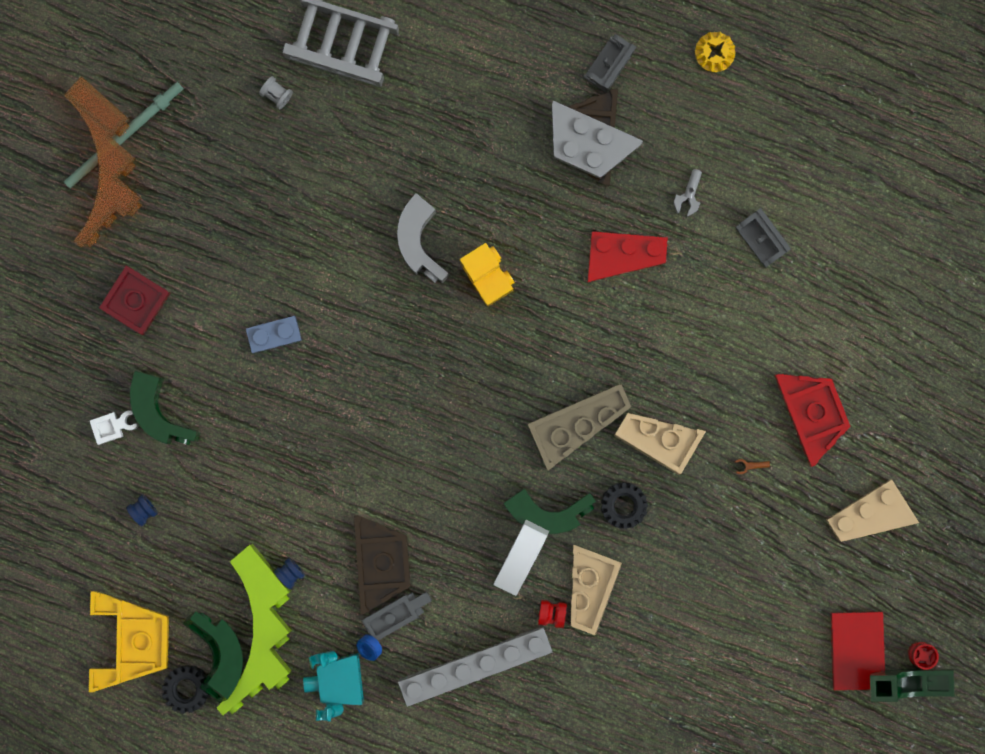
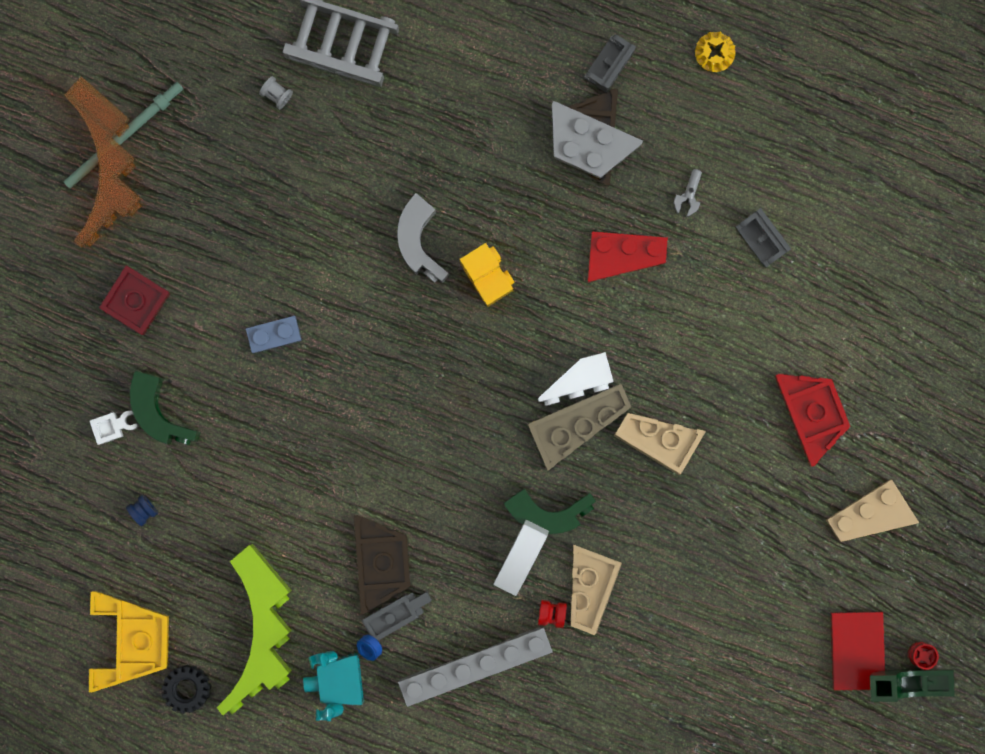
dark green arch [183,611,243,703] -> none
dark blue wheel [273,557,306,589] -> none
black tyre [601,483,648,529] -> none
dark orange hand [734,459,770,474] -> none
none -> white slope [538,352,613,406]

